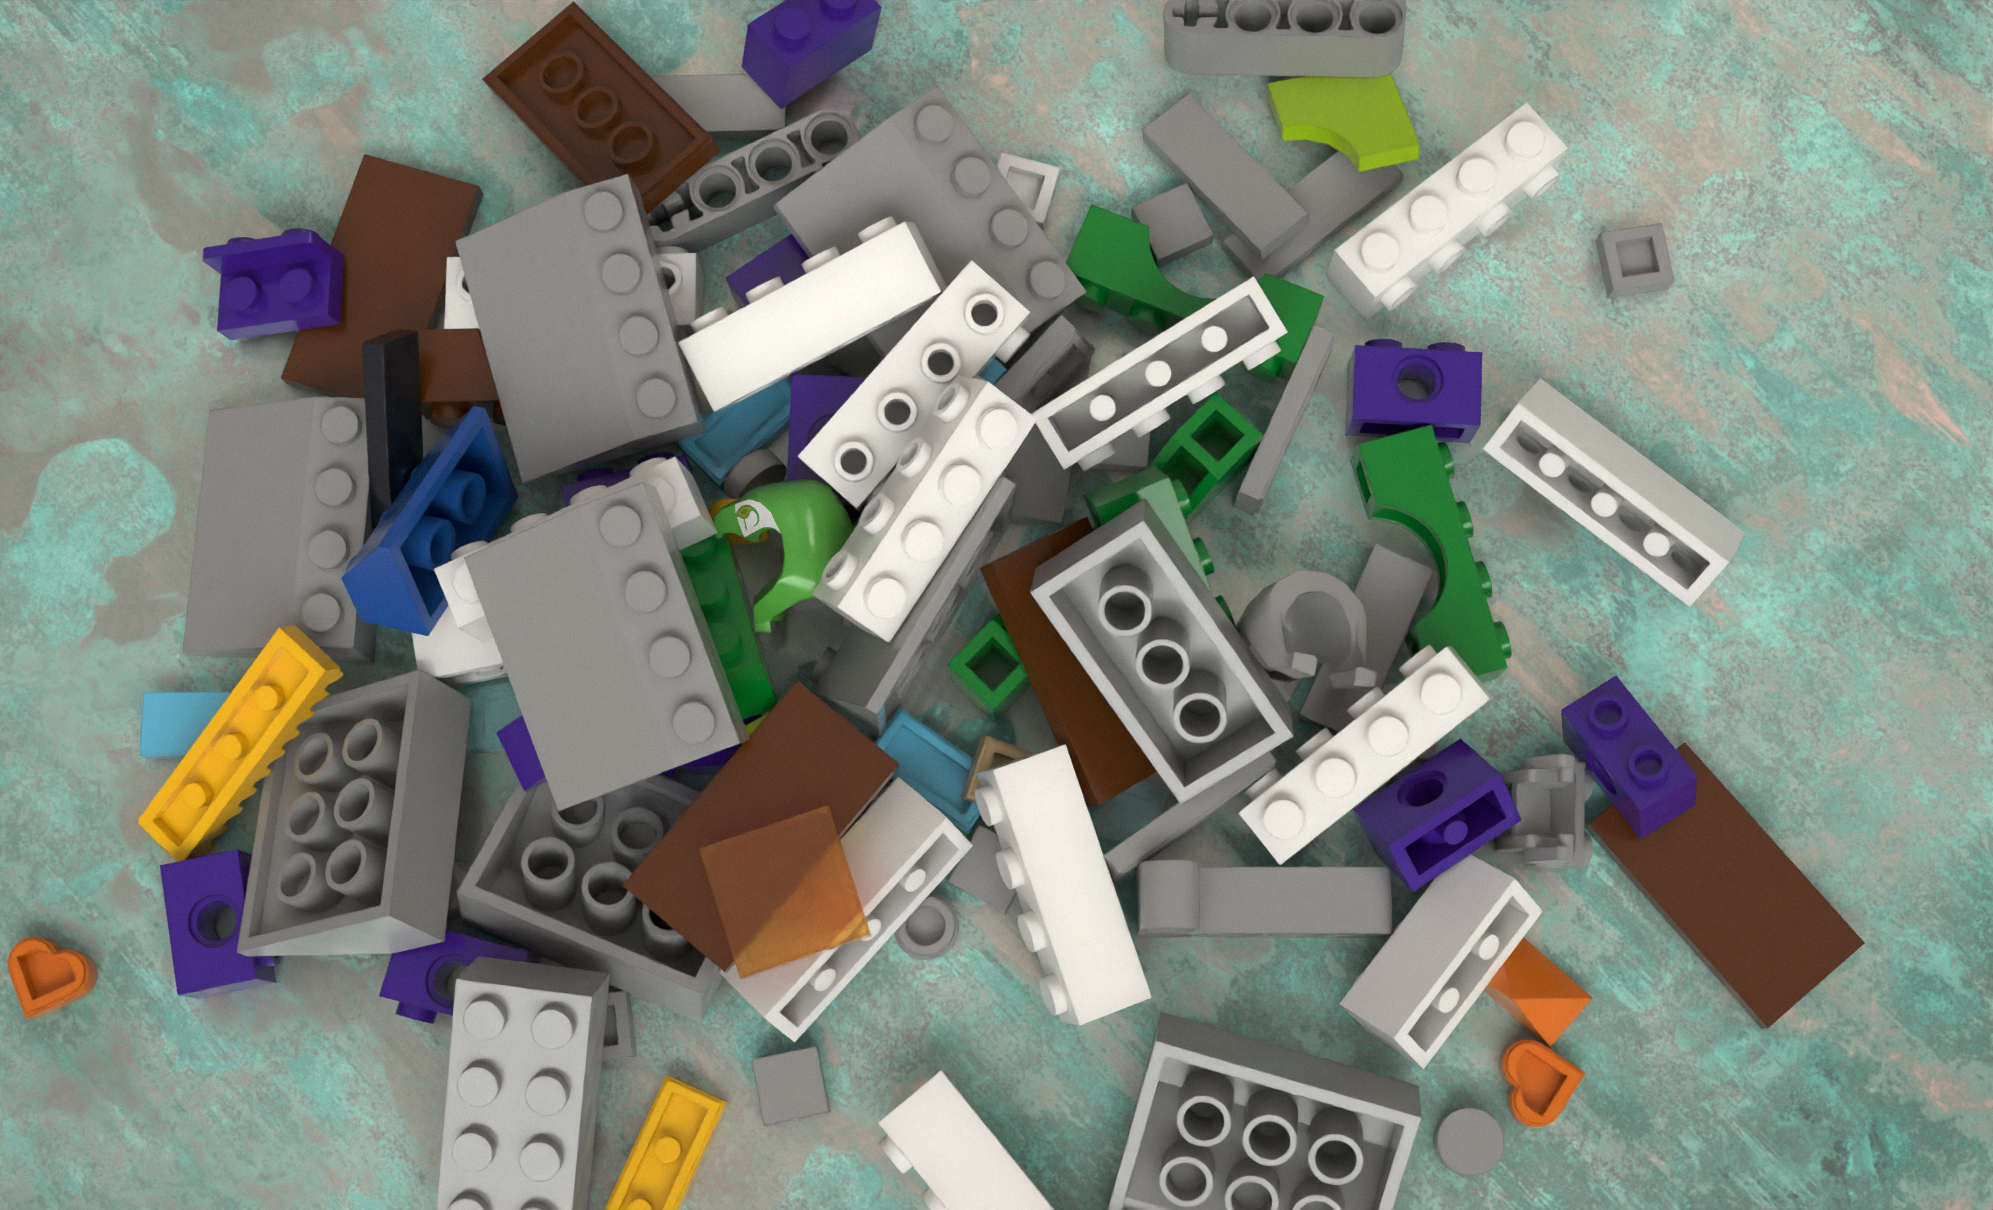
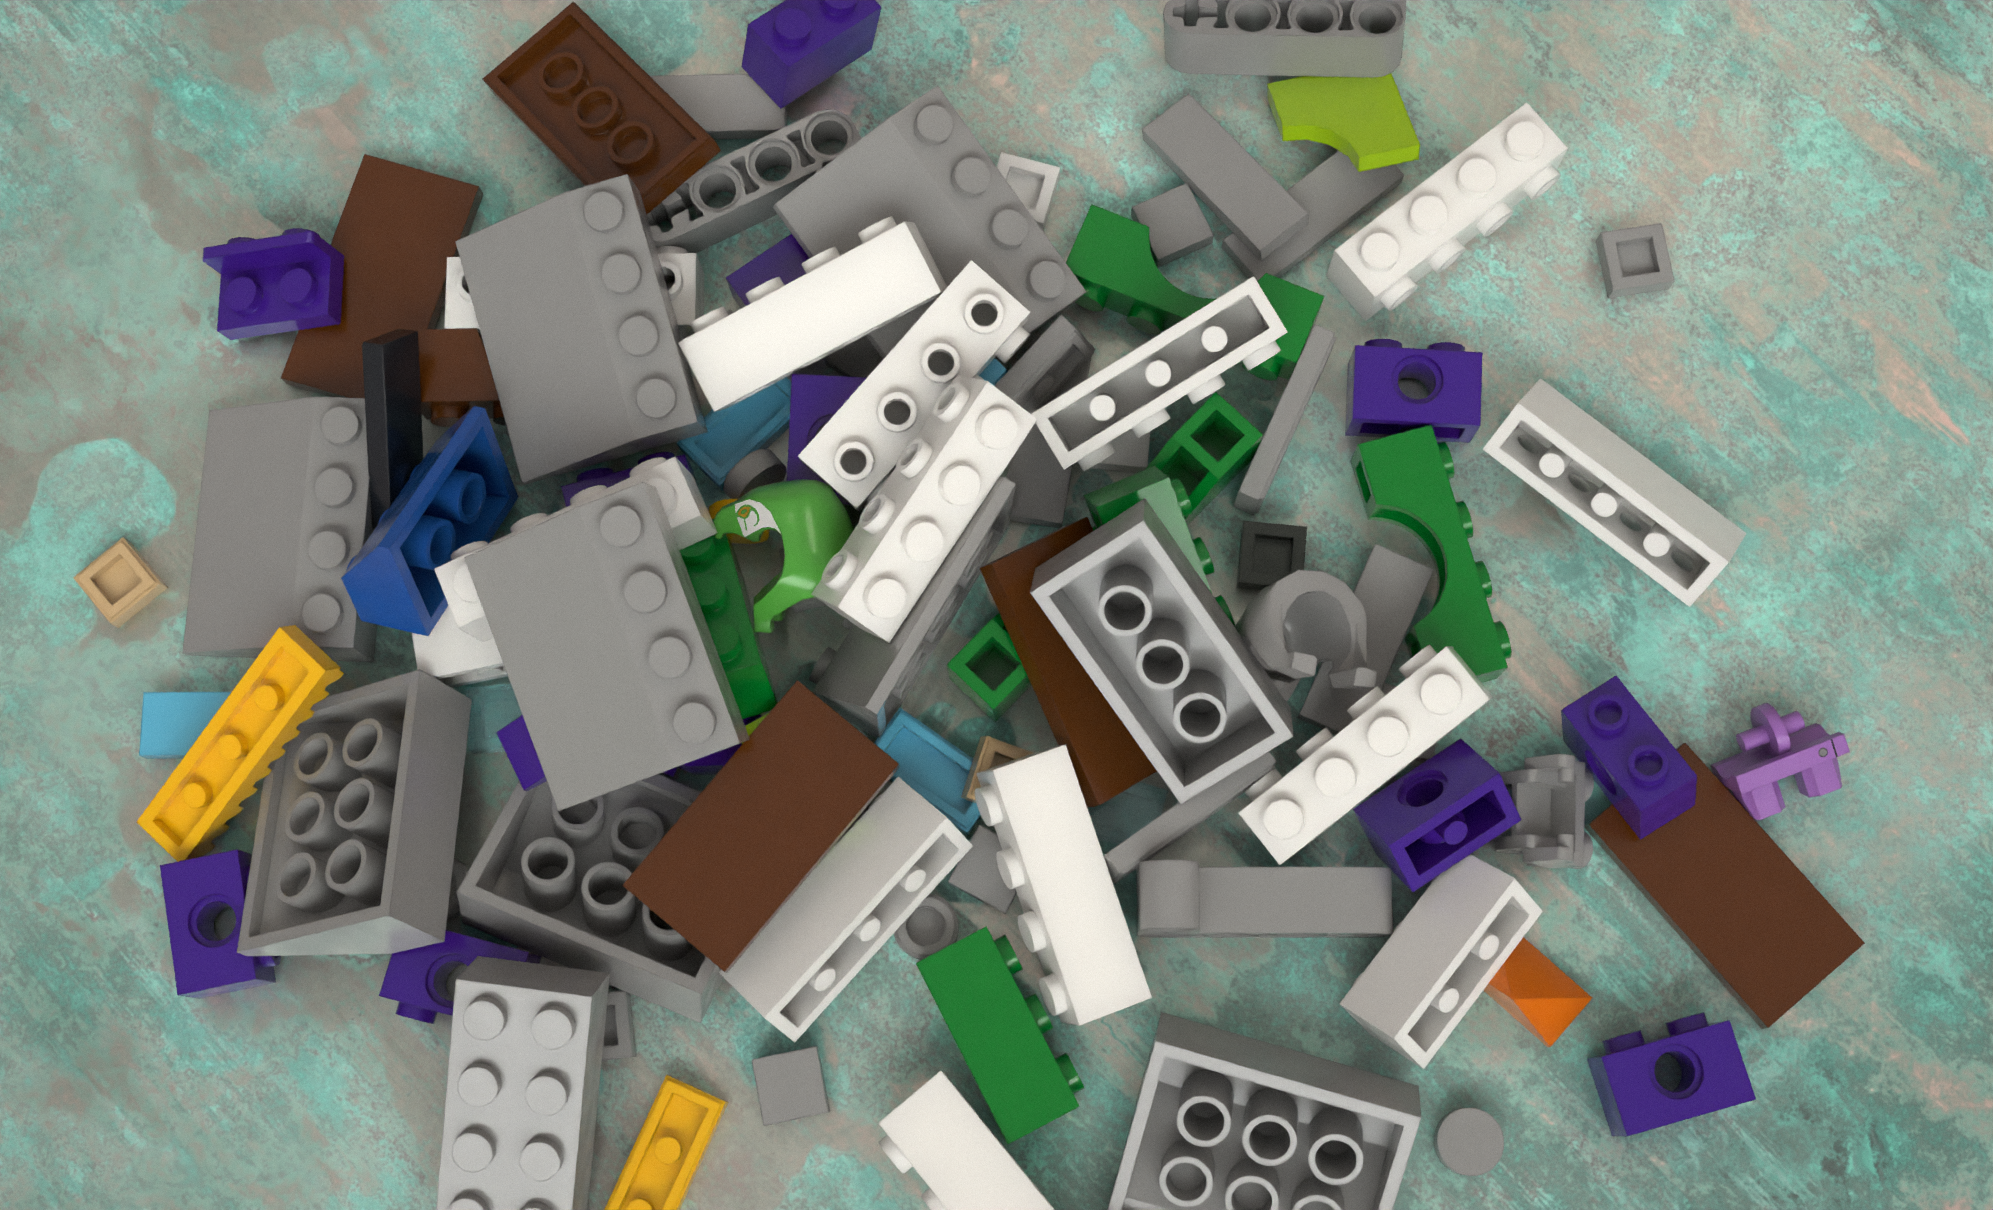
orange tile [7,936,98,1019] -> none
clear orange tile [699,805,872,980] -> none
orange tile [1499,1040,1585,1127] -> none
none -> tan tile [73,537,168,628]
none -> green brick [916,926,1085,1144]
none -> pearl dark grey plate [1236,521,1307,590]
none -> dark purple brick [1587,1012,1756,1137]
none -> medium lavender hips [1710,703,1850,820]

